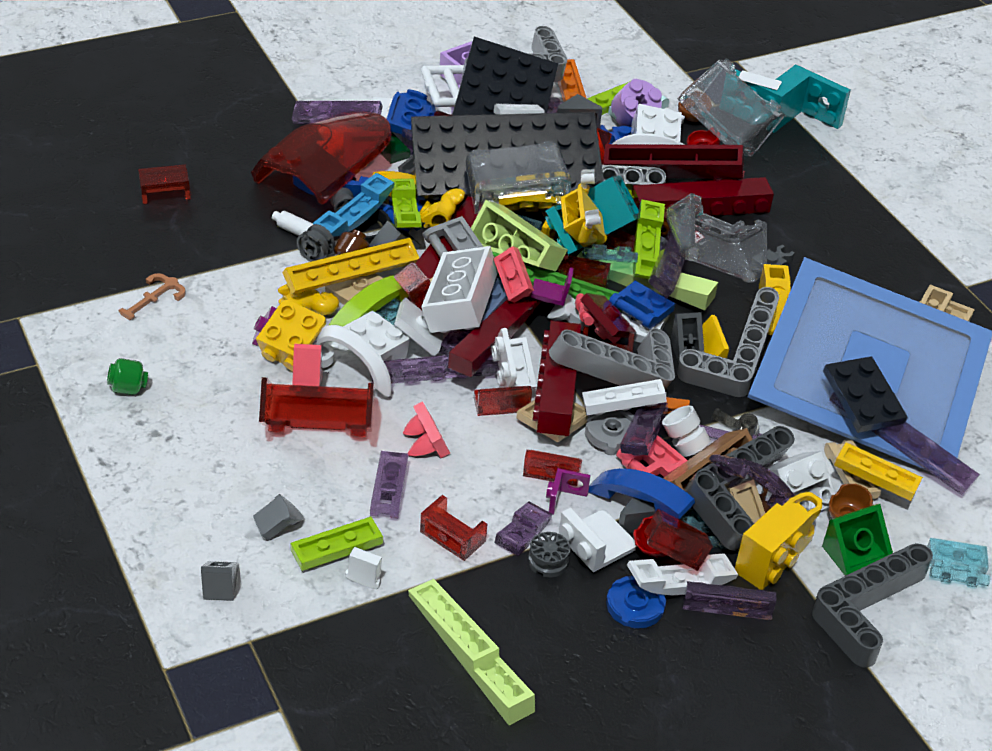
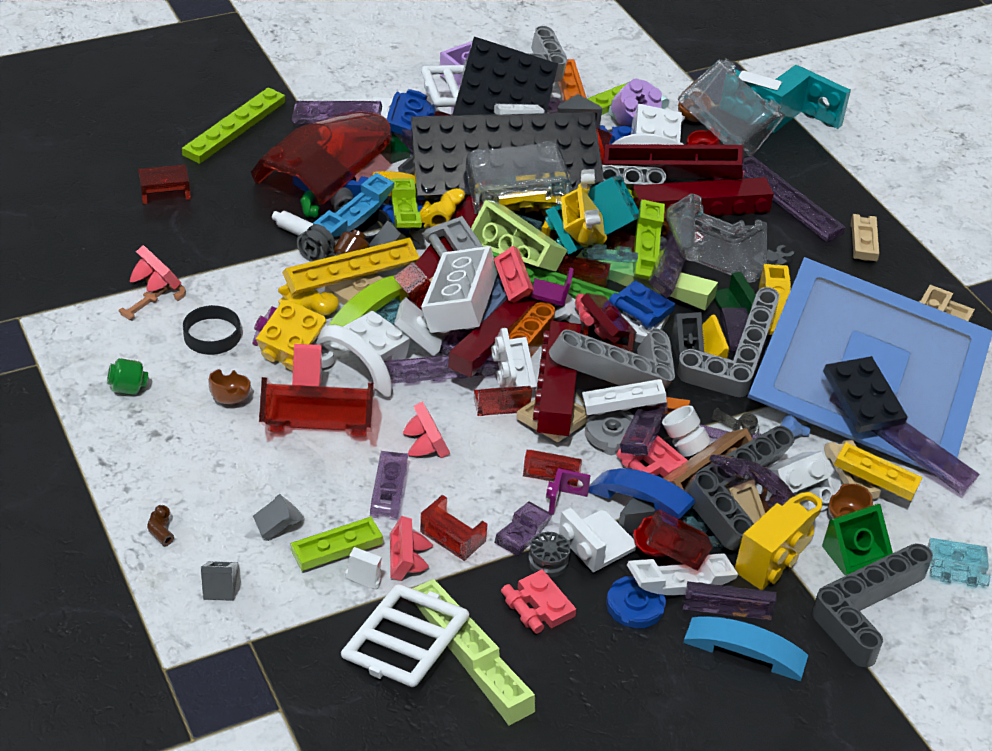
none -> coral tile [130,245,181,292]
none -> reddish brown arm [147,505,174,546]
none -> lime plate [182,88,285,164]
none -> black tyre [183,305,241,355]
none -> dark orange hair [208,369,251,405]
none -> green arm [301,191,320,219]
none -> white bar [341,584,469,687]
none -> coral tile [390,516,433,581]
none -> coral plate [501,569,577,634]
none -> orange beam [509,302,555,357]
none -> dark azure slope [683,617,808,682]
none -> dark green panel [713,272,756,326]
none -> clear purple slope [720,308,749,351]
none -> clear purple plate [743,156,845,241]
none -> medium blue rock [780,415,810,437]
none -> tan plate [851,214,879,261]

